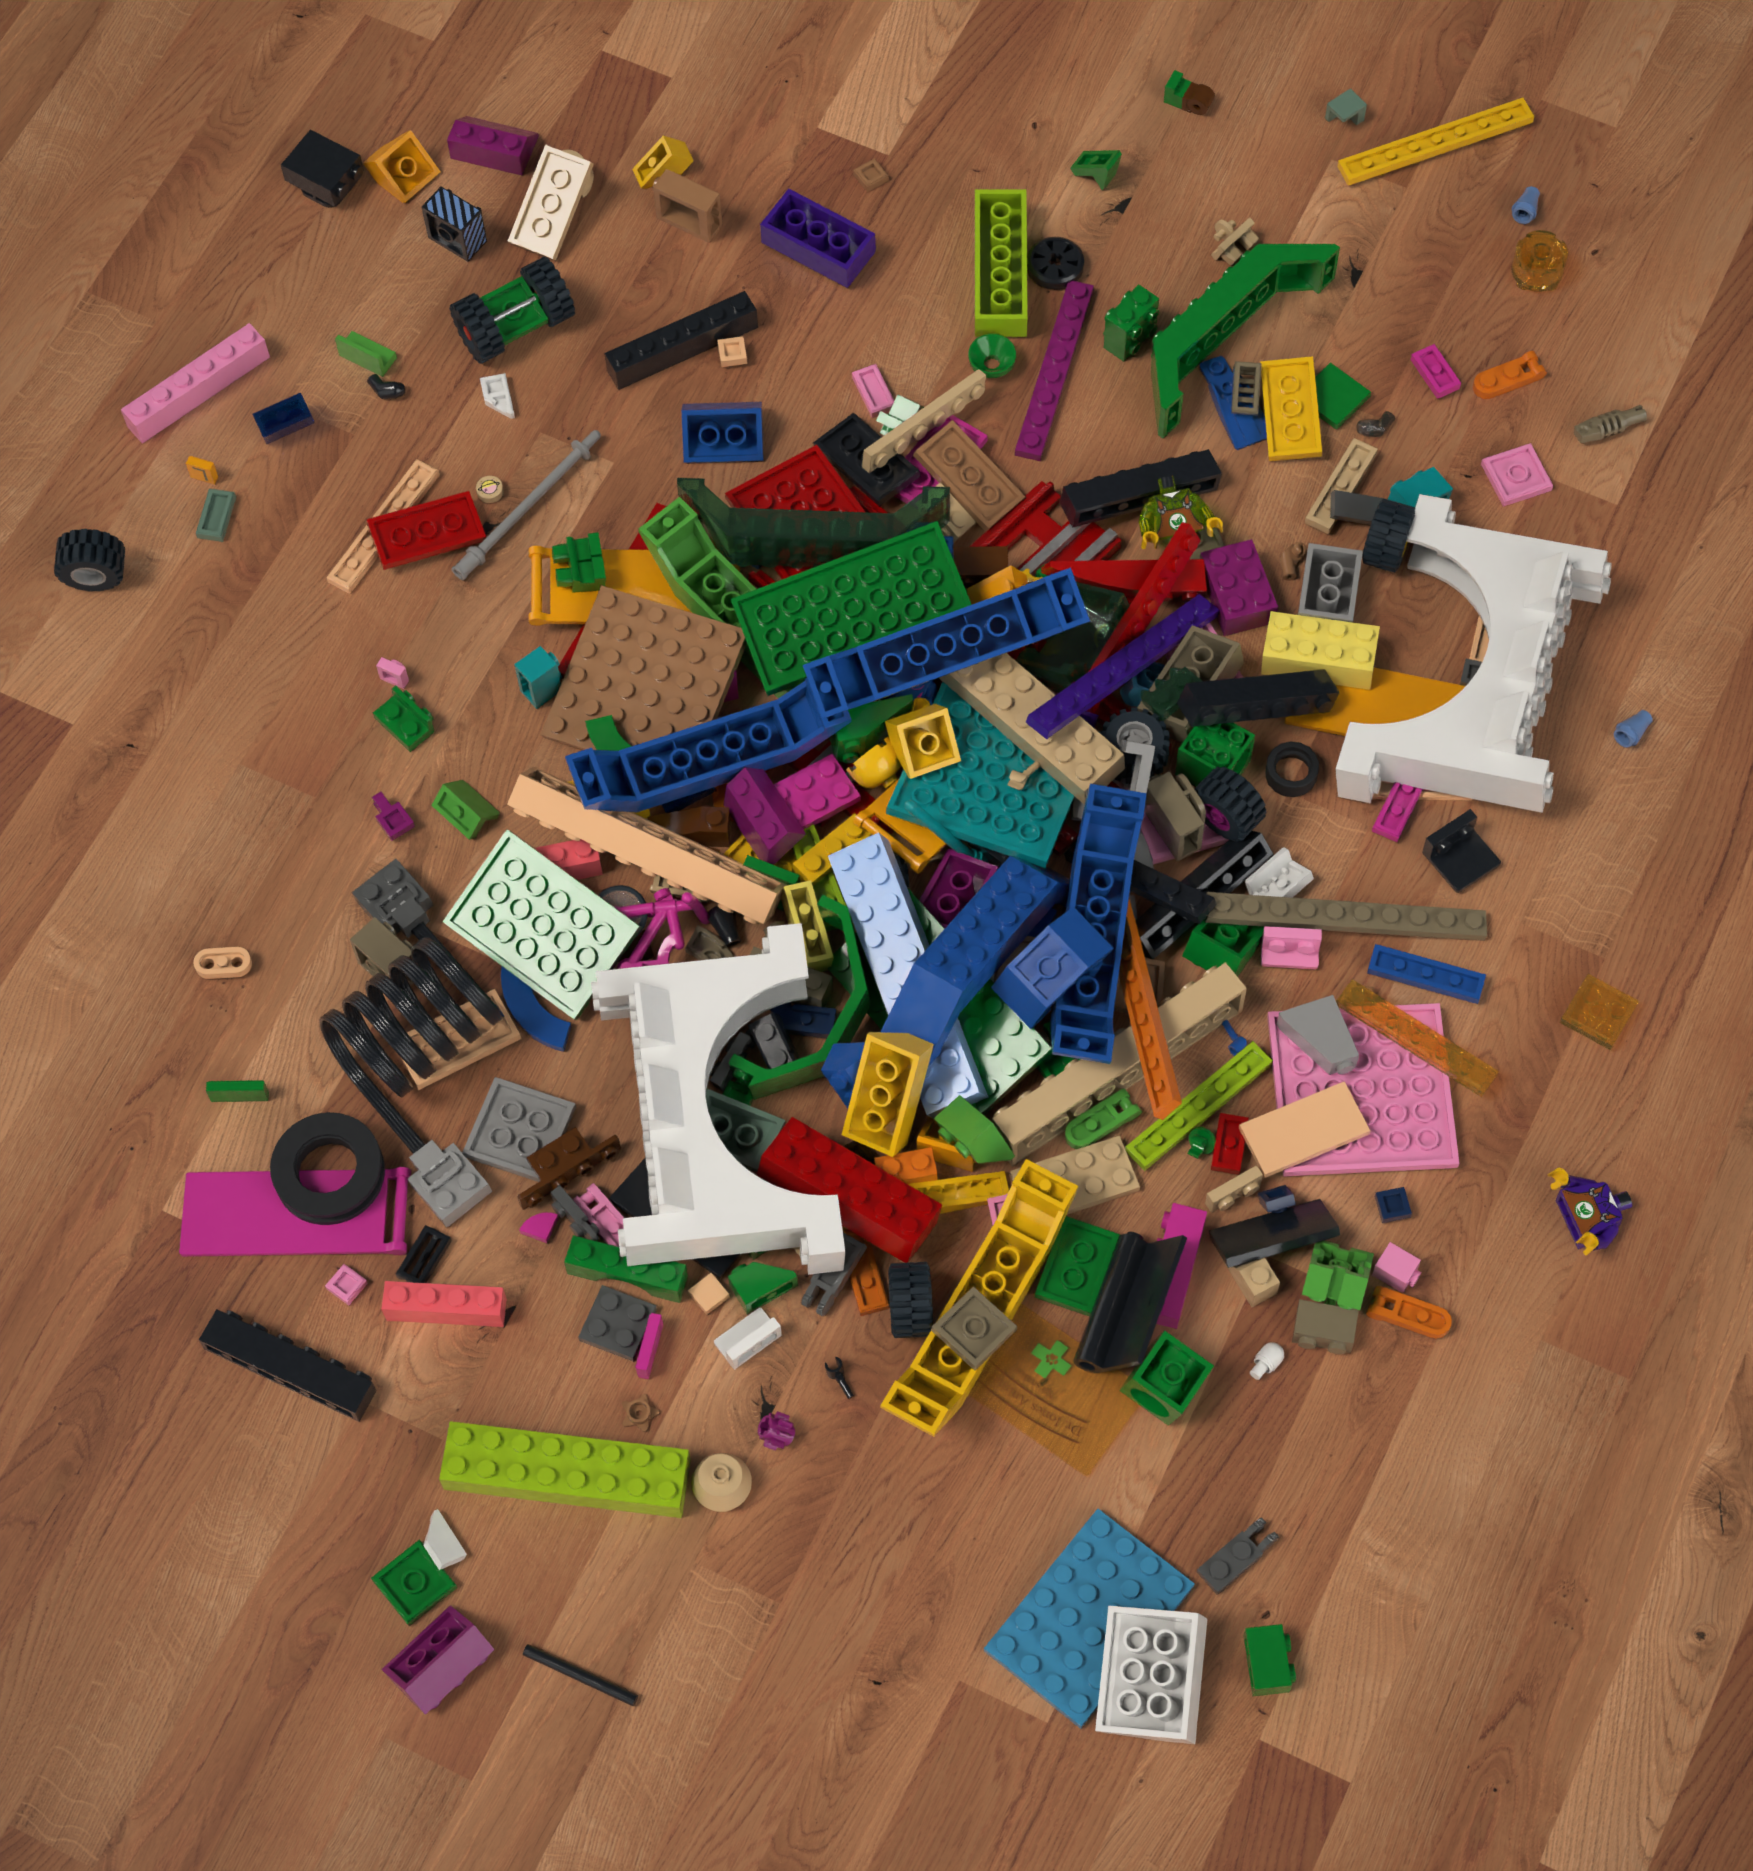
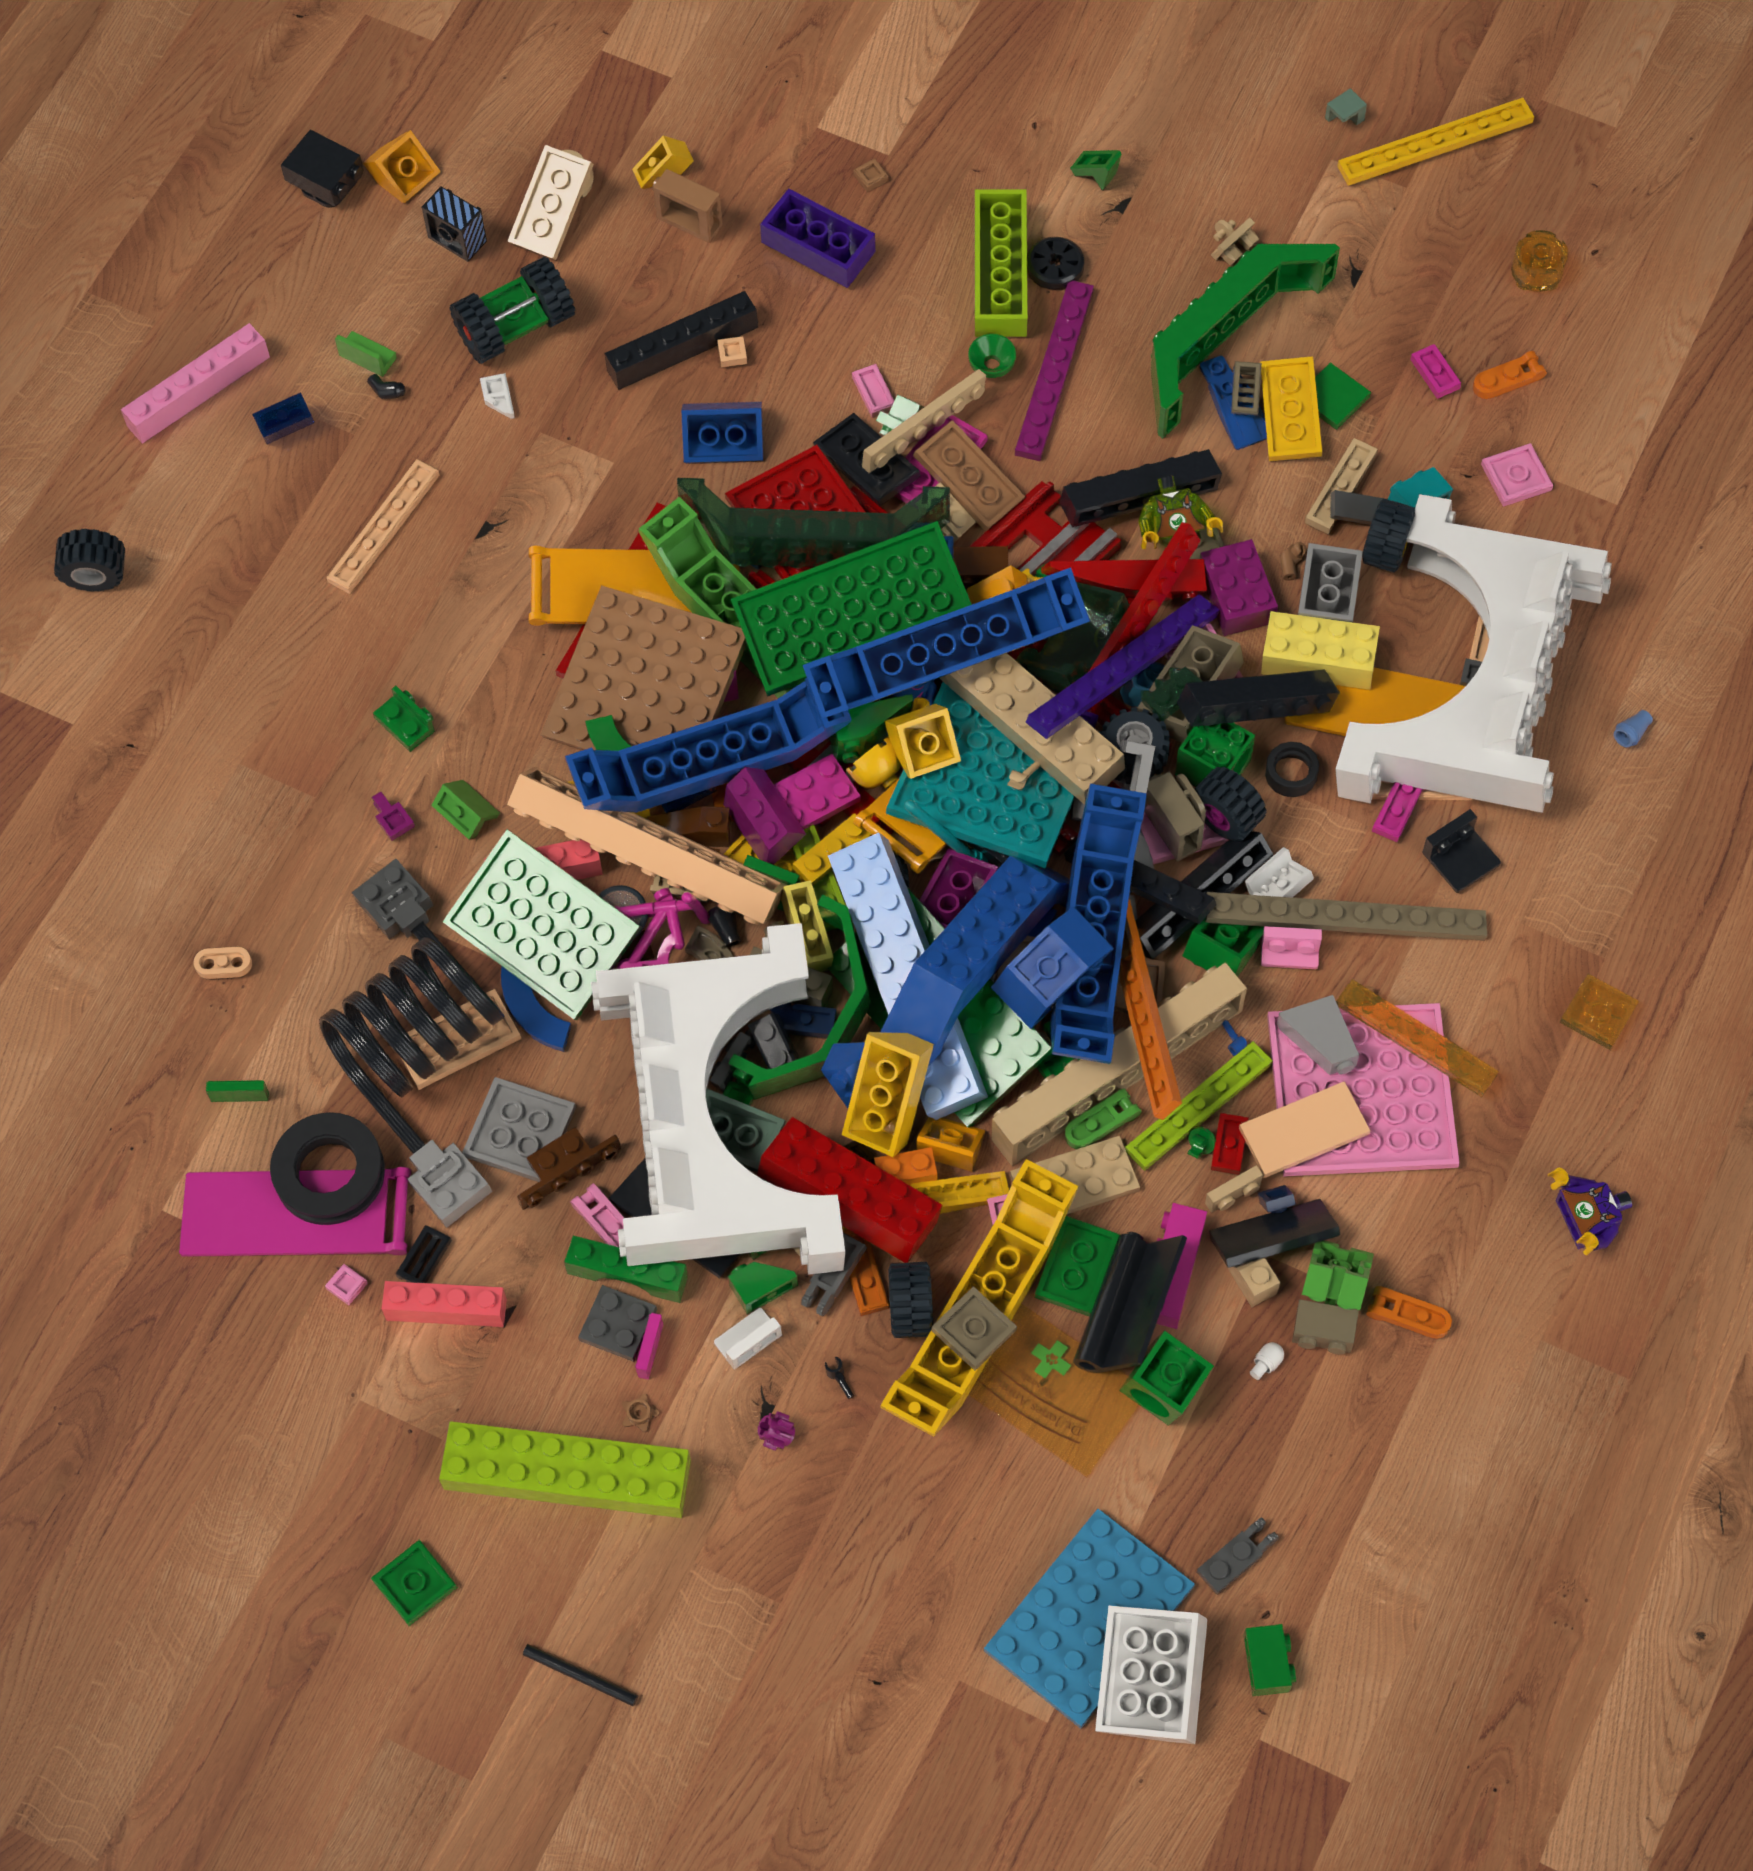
light orange tile [186,456,218,485] -> none
sand green tile [196,488,236,542] -> none
black brick [199,1309,376,1422] -> none
dark tan brick [350,917,413,986] -> none
red plate [367,491,486,570] -> none
bright pink plate [376,657,409,689] -> none
magenta slope [381,1605,495,1715] -> none
white tile [423,1509,467,1570] -> none
magenta slope [447,116,539,176] -> none
light grey bar [451,430,601,580] -> none
tan tile [476,476,503,503] -> none
teal brick [514,646,562,709] -> none
dark pink tile [519,1212,559,1243] -> none
dark grey hinge [551,1185,600,1241] -> none
green hips [552,532,606,593] -> none
light nougat tile [688,1273,730,1315] -> none
tan cone [691,1453,752,1512] -> none
bright green slope [934,1095,1015,1163] -> none
green brick [1103,284,1159,362] -> none
leg [1164,70,1215,115] -> none
clear smoke arm [1356,411,1395,437] -> none
blue plate [1367,944,1486,1004] -> none
bright pink brick [1372,1242,1422,1293] -> none
dark blue plate [1374,1187,1412,1223] -> none
medium blue cone [1512,186,1540,224] -> none
dark tan hinge [1574,405,1647,443] -> none

